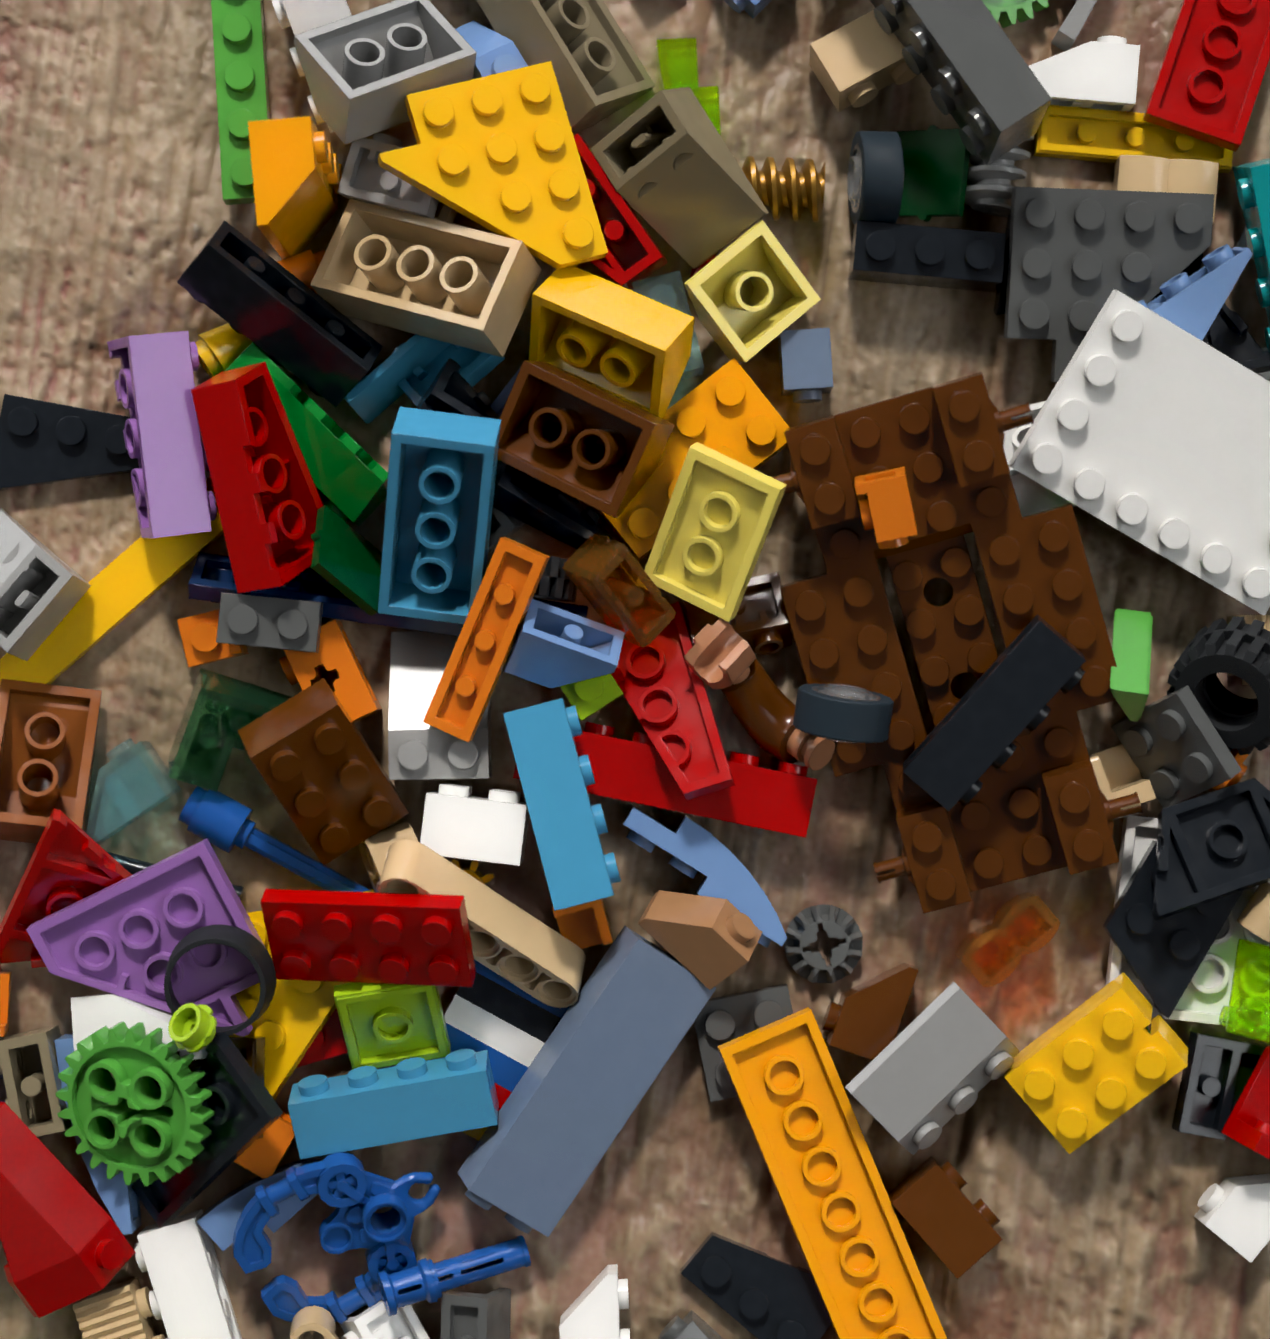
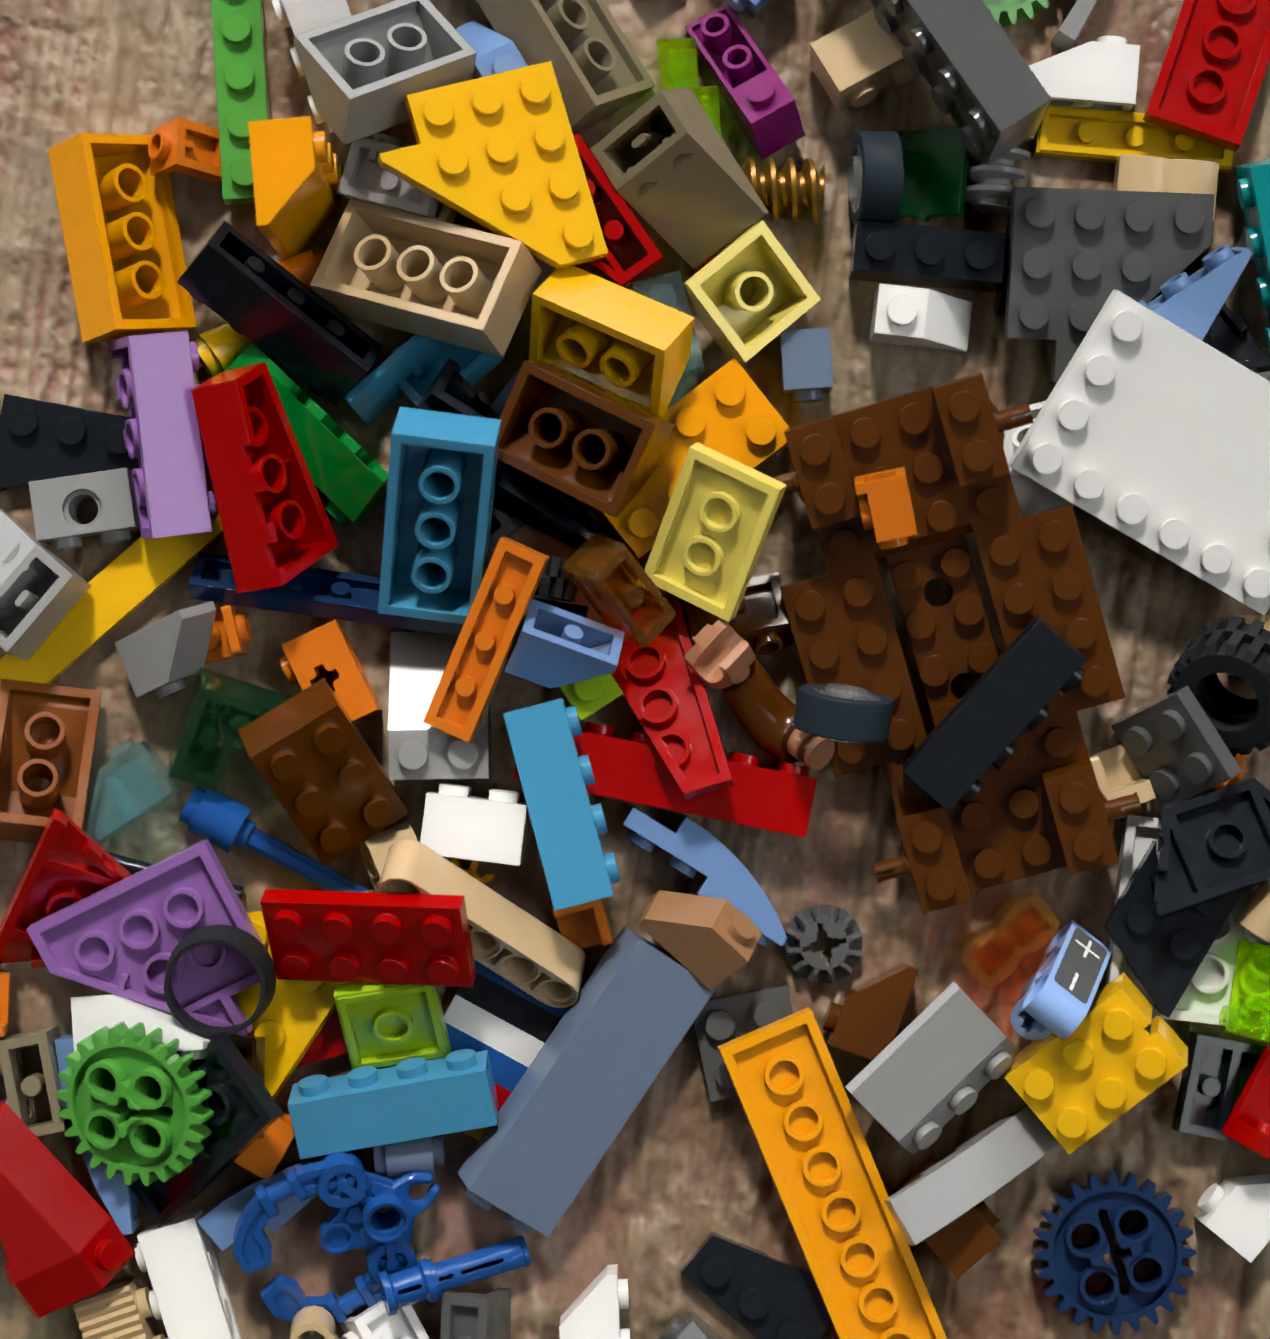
lime plate [168,1003,217,1053] -> none
dark grey plate [216,592,323,653] -> none
dark green piece [311,505,382,616] -> none
bright green slope [1110,608,1153,722] -> none
none -> light grey brick [28,467,140,551]
none -> light orange slope [48,133,197,343]
none -> light grey slope [114,601,216,700]
none -> orange bracket [148,117,222,184]
none -> sand blue brick [373,1135,446,1179]
none -> magenta slope [685,3,805,159]
none -> white slope [869,283,973,352]
none -> light grey slope [884,1104,1060,1245]
none -> light blue beam [1010,920,1112,1041]
none -> dark blue gear [1031,1169,1196,1335]

